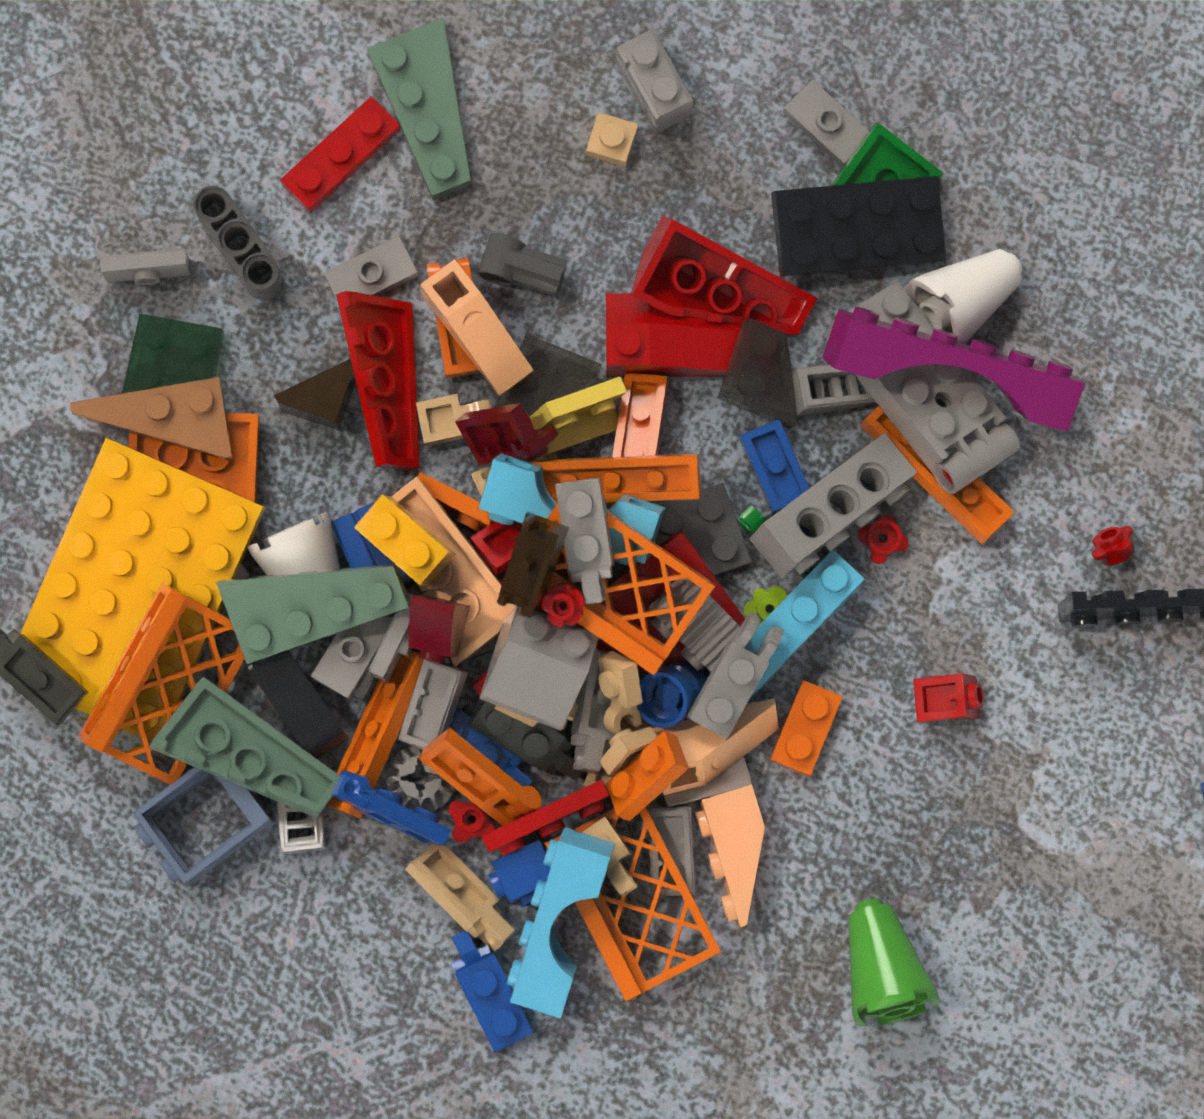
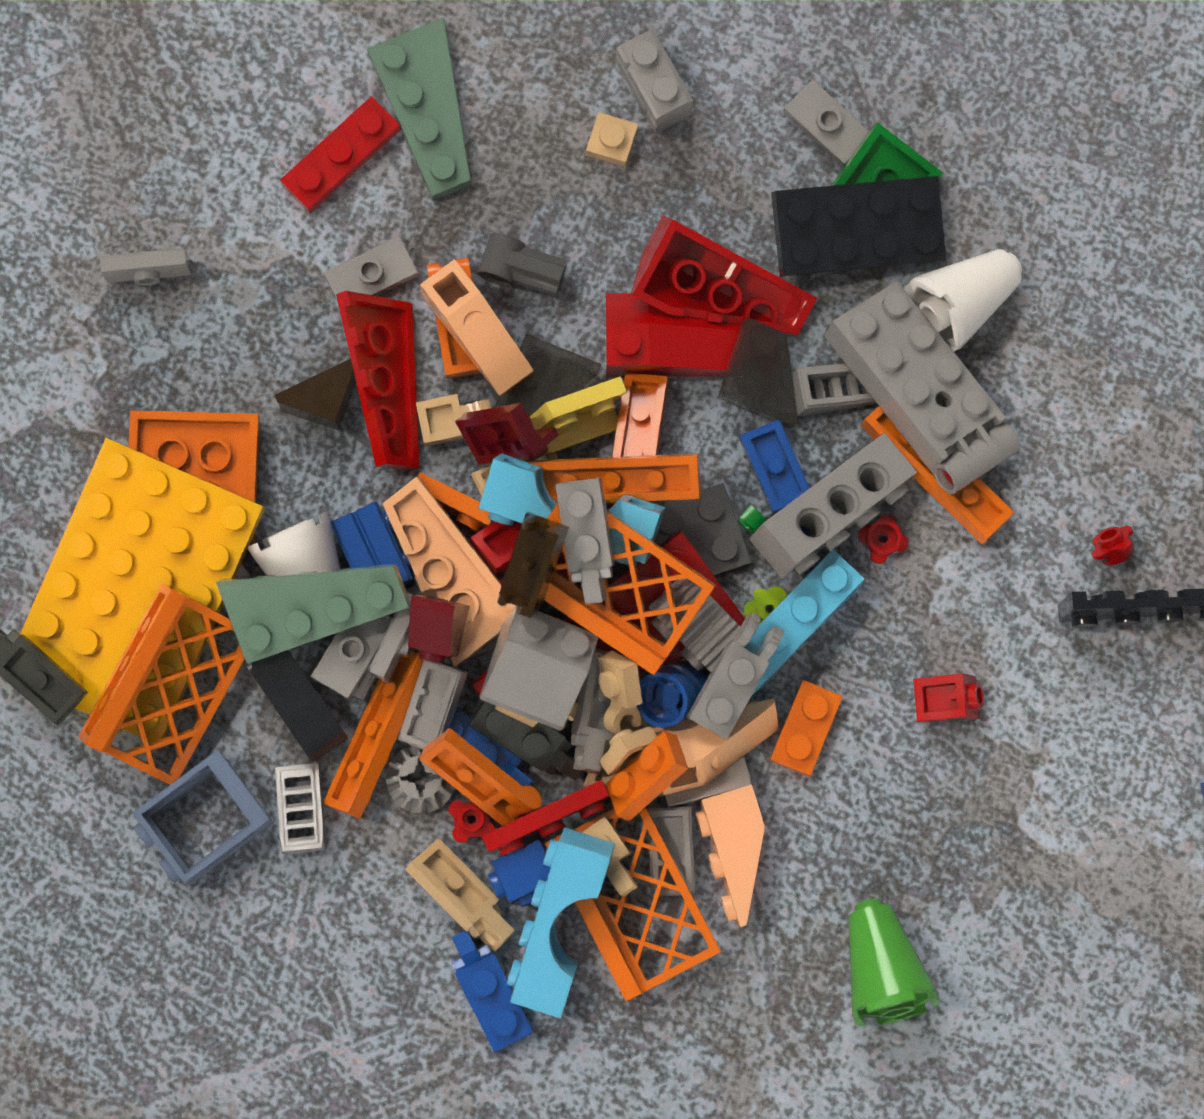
medium nougat wing [70,377,234,461] -> none
clear green plate [122,313,224,394] -> none
sand green wing [149,676,340,818] -> none
dark grey beam [194,186,283,300] -> none
blue hinge [331,771,451,845] -> none
yellow brick [354,494,456,586] -> none
red plate [541,583,585,627] -> none
magenta arch [822,307,1085,432] -> none

